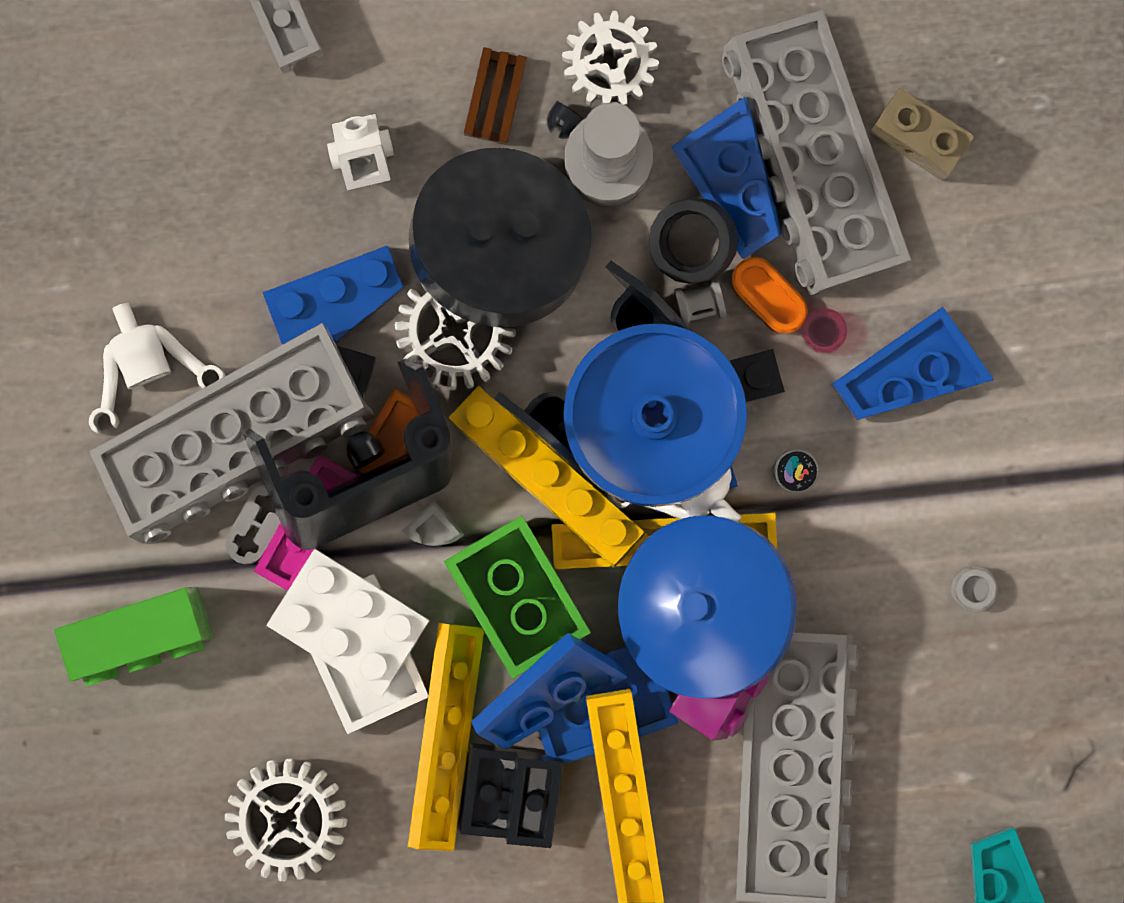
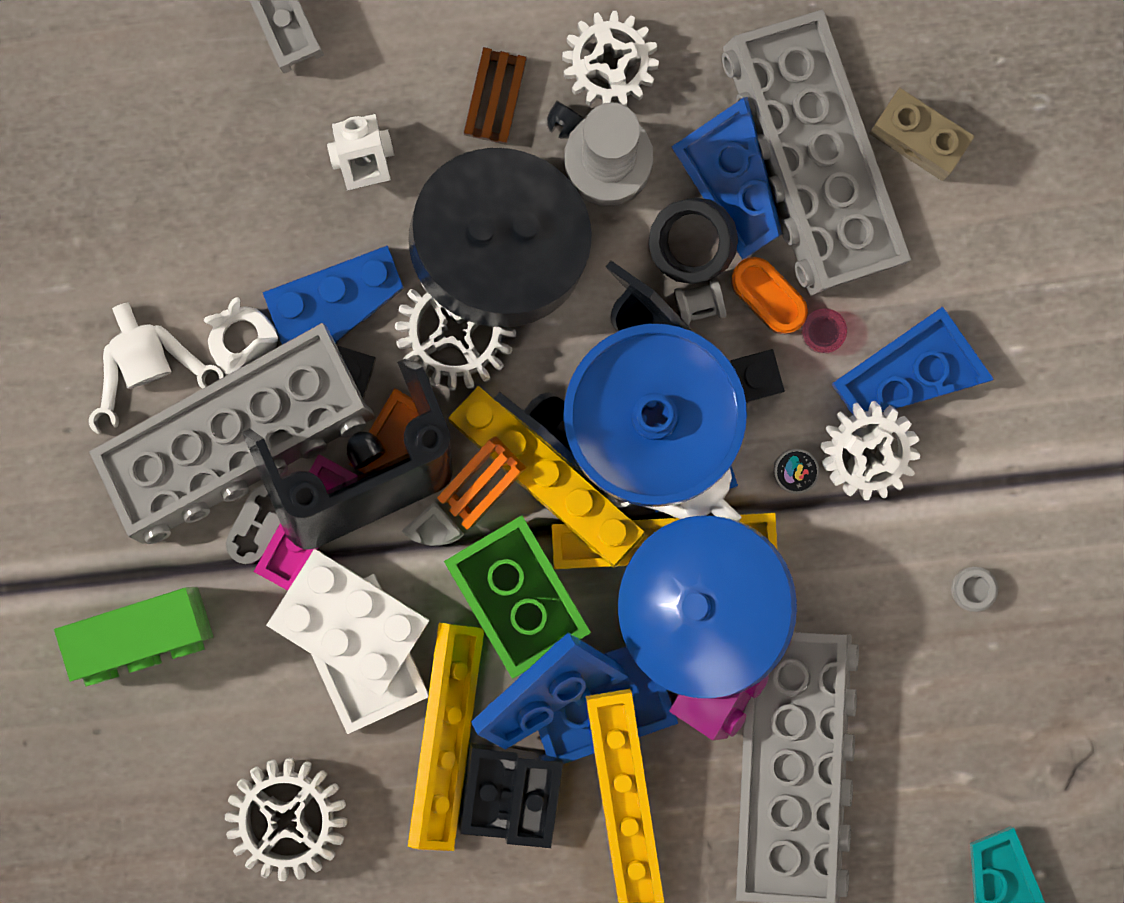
none -> white piece [204,297,278,375]
none -> orange tile [437,436,527,530]
none -> white gear [821,401,920,500]

